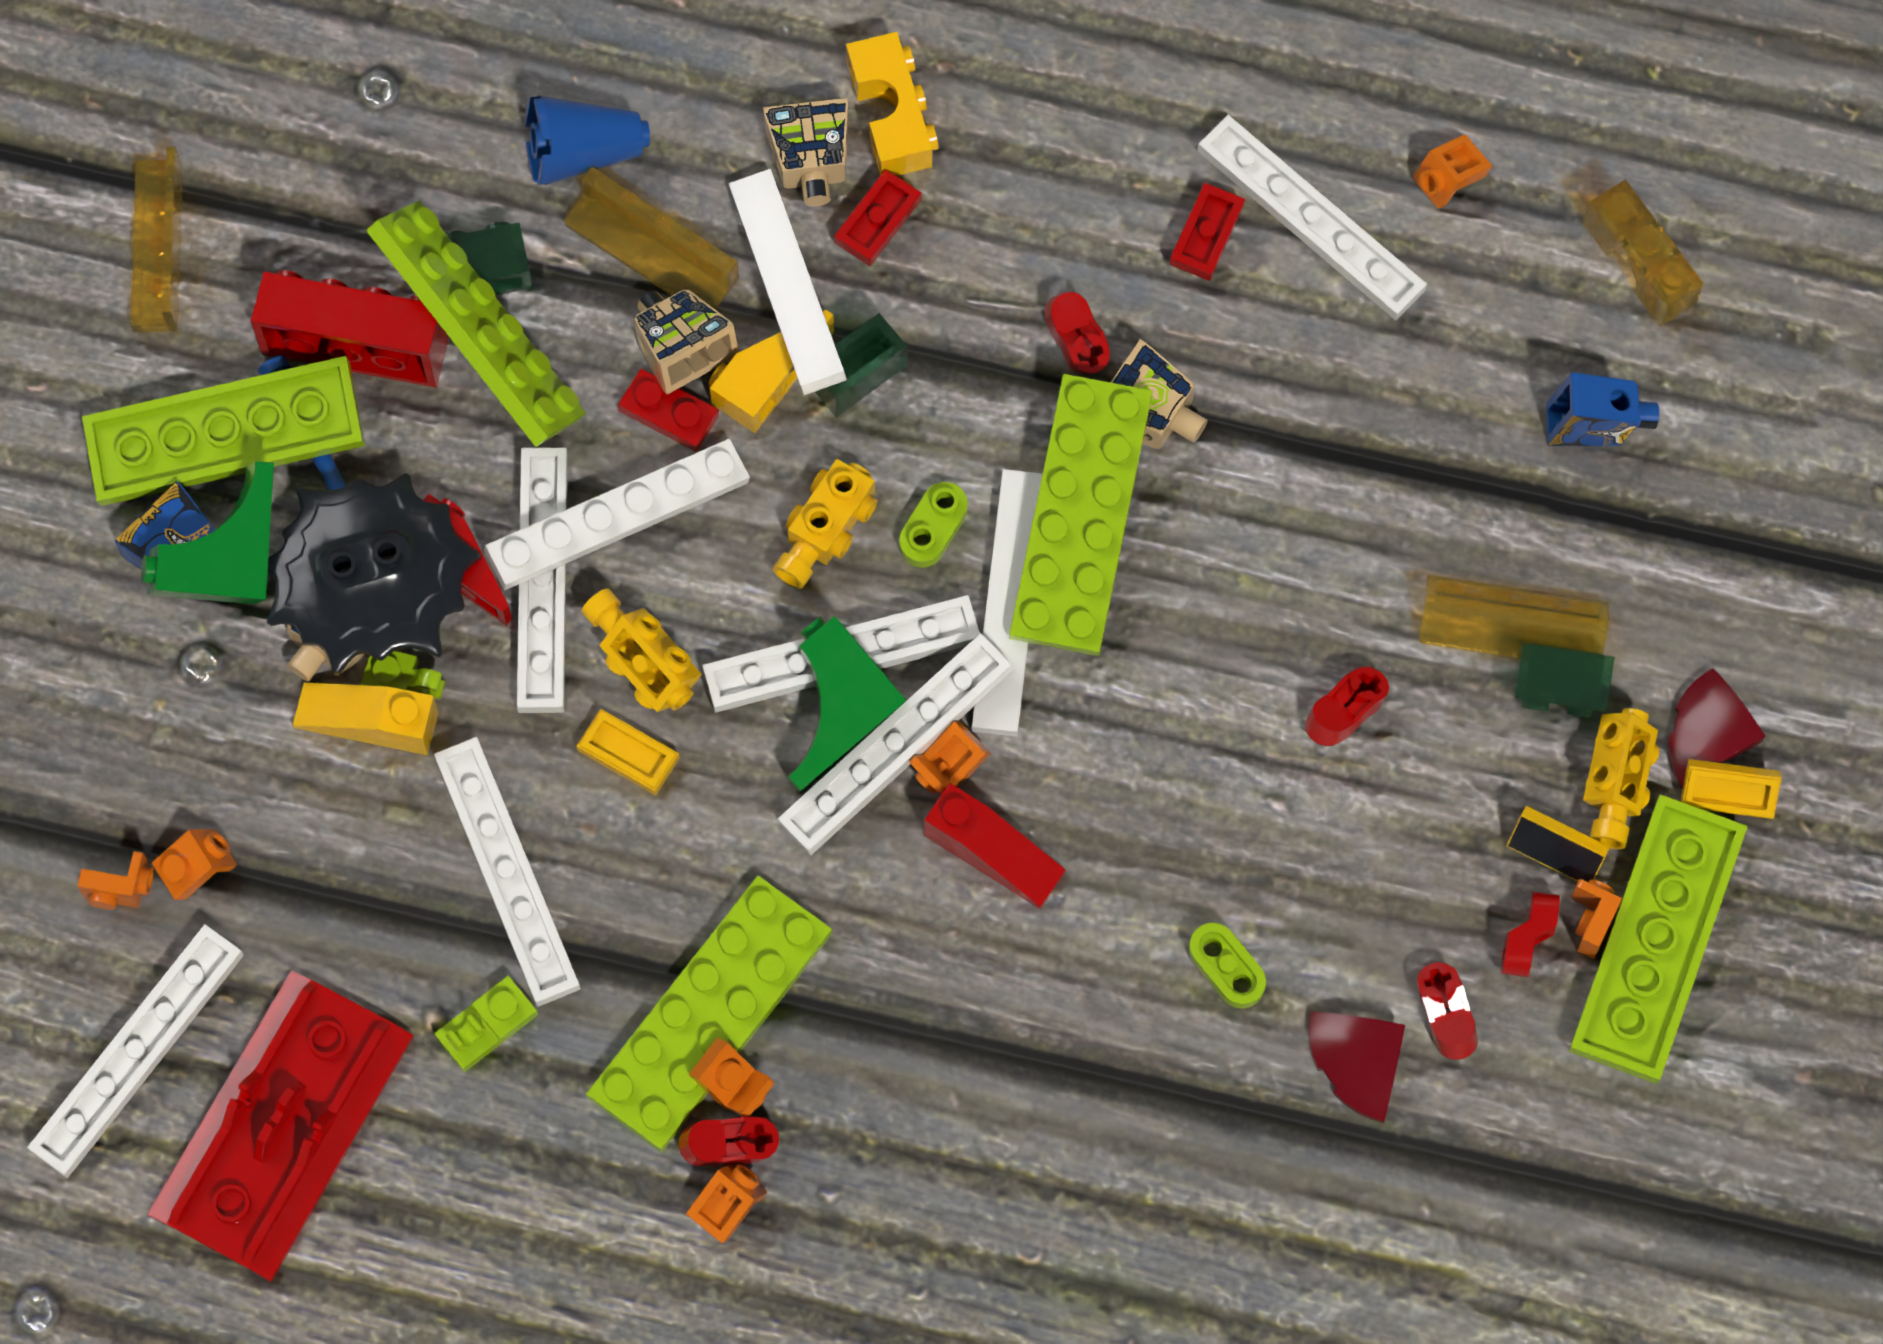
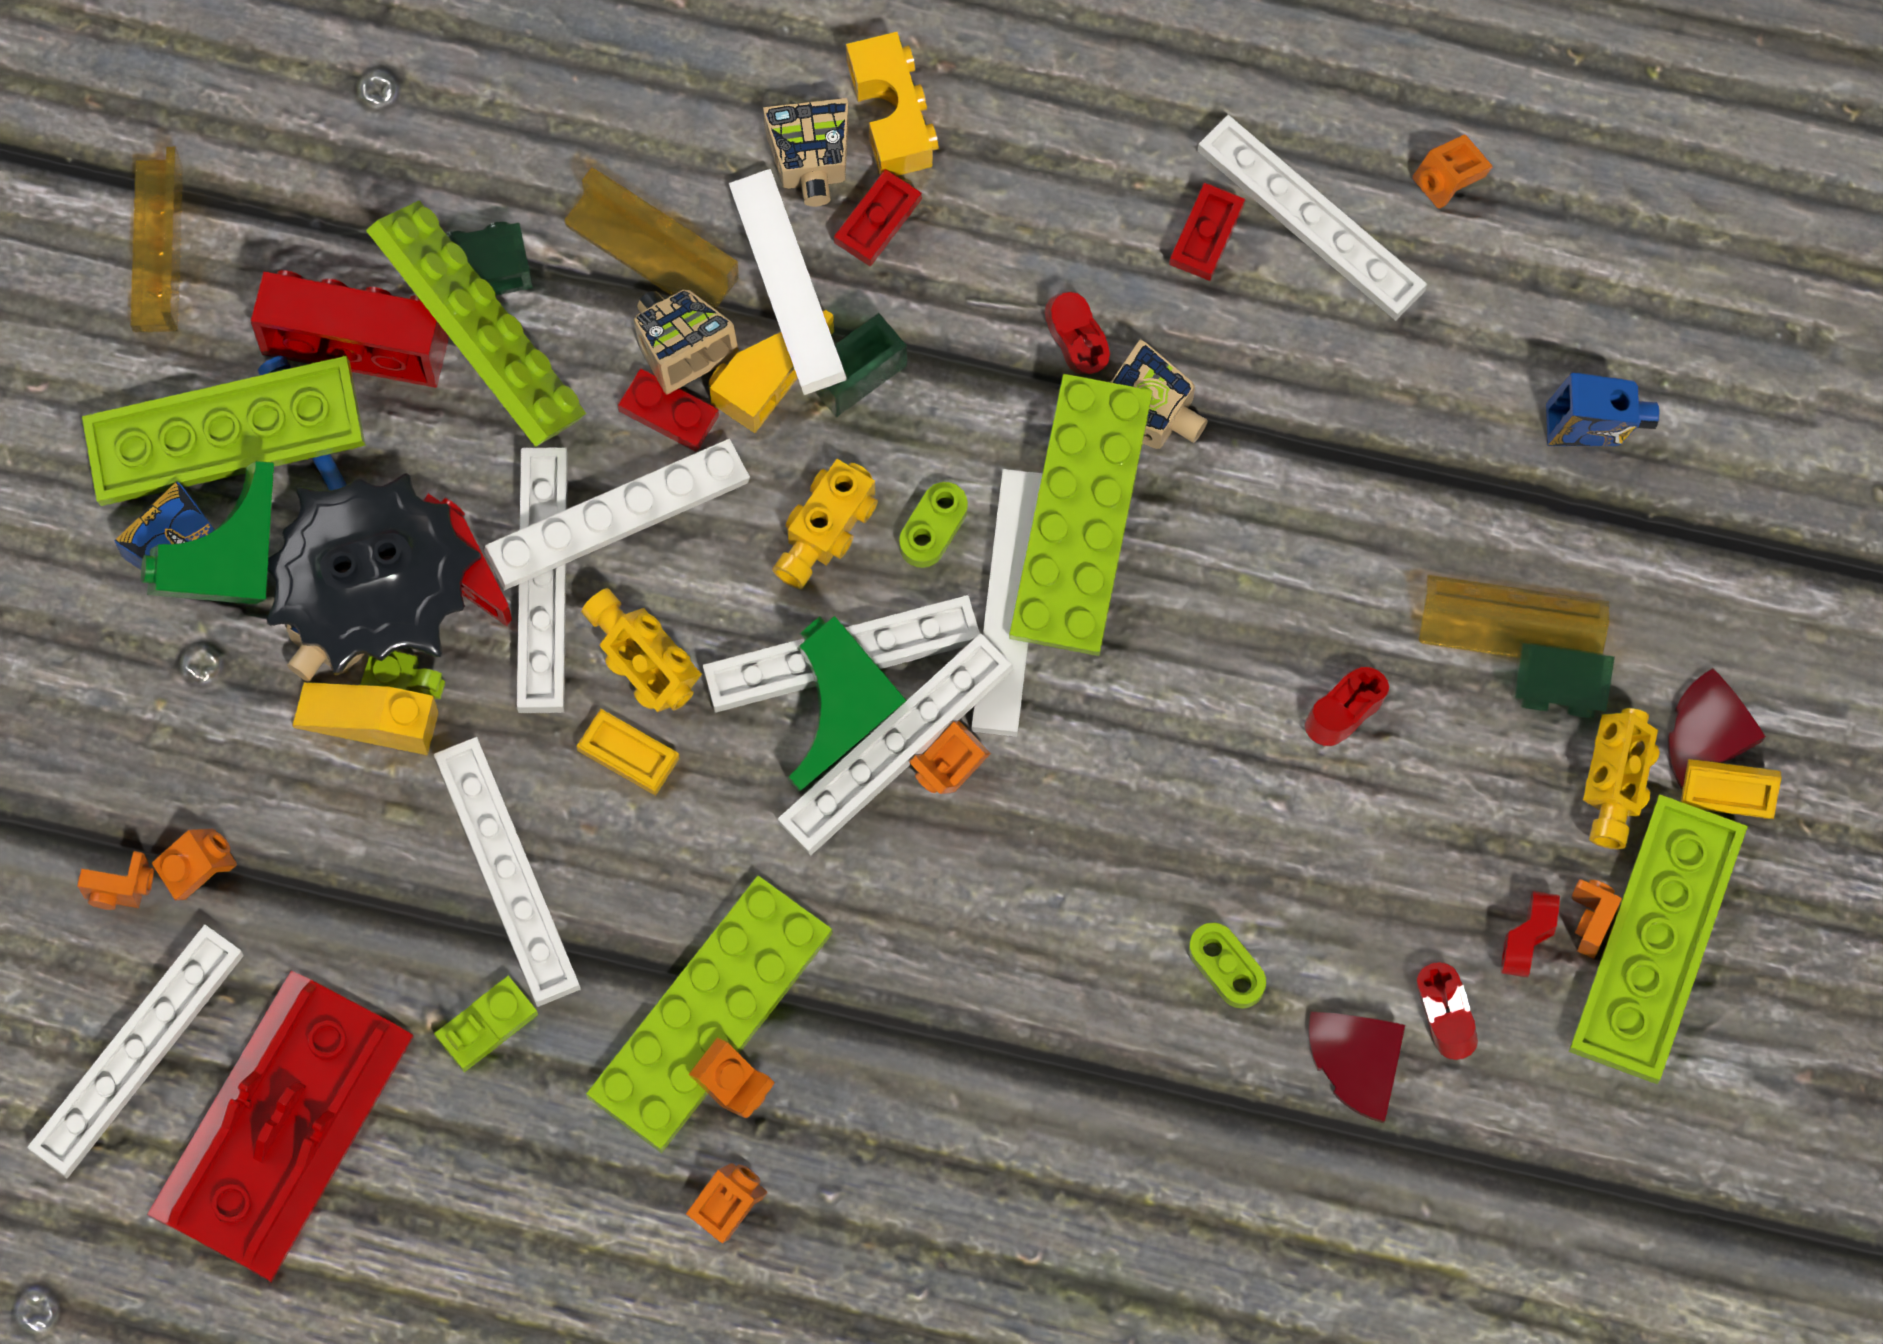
blue cone [525,96,650,185] -> none
red piece [678,1117,780,1167] -> none
red slope [924,783,1066,909] -> none
black tile [1507,806,1610,882] -> none
clear yellow arch [1582,179,1704,326] -> none

